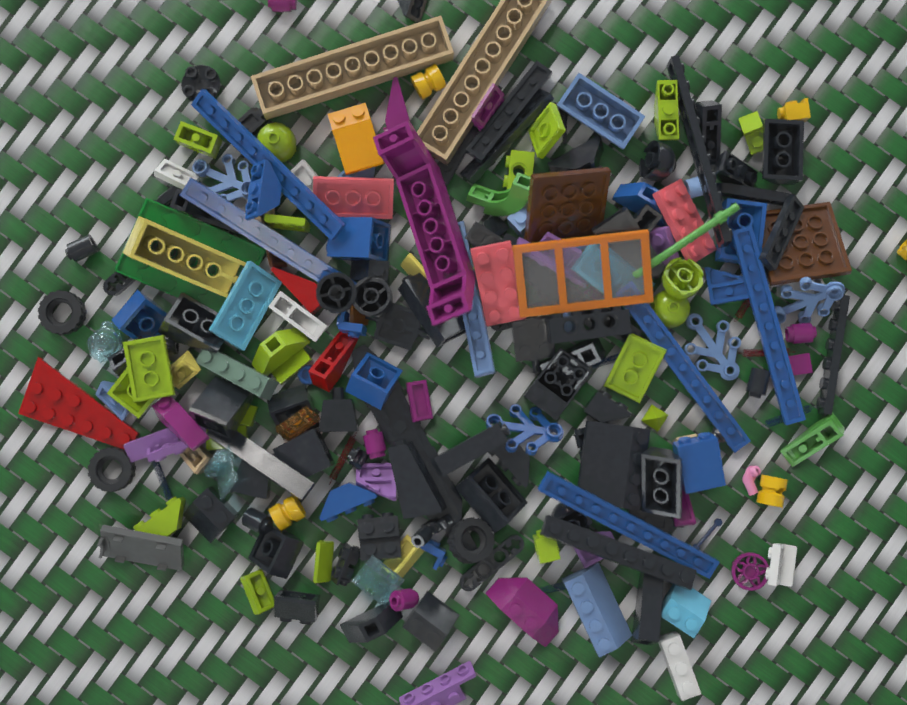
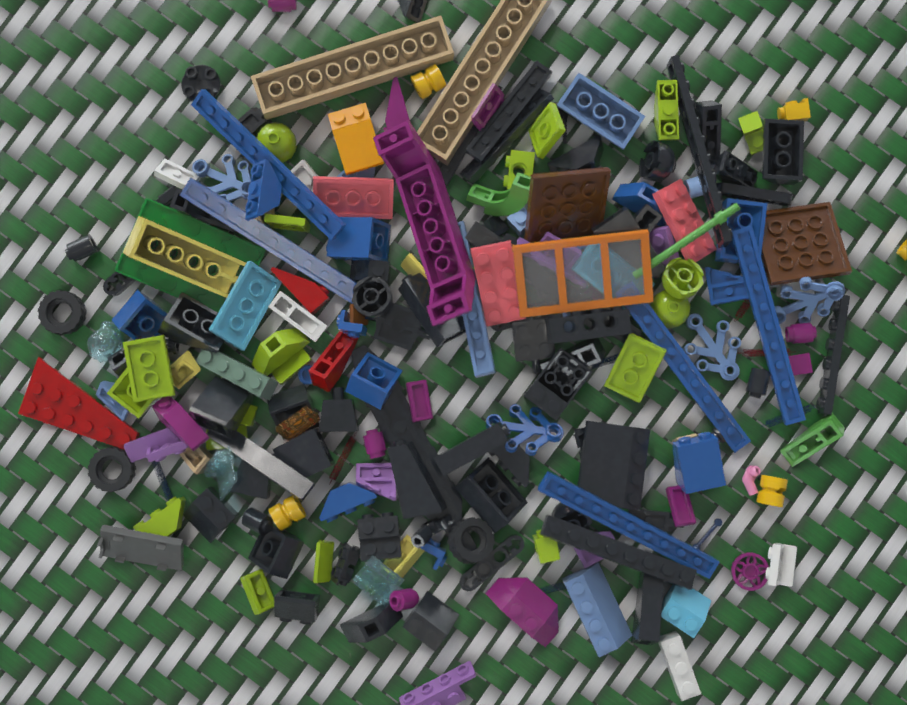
lime brick [173,121,223,159] -> none
copper slope [266,250,288,268] -> none
black cylinder [315,272,357,313] -> none
black plate [347,446,369,469] -> none
black slope [583,390,631,422] -> none
lime slope [641,404,668,432] -> none
black slope [642,447,682,519] -> none
black plate [759,194,804,271] -> none

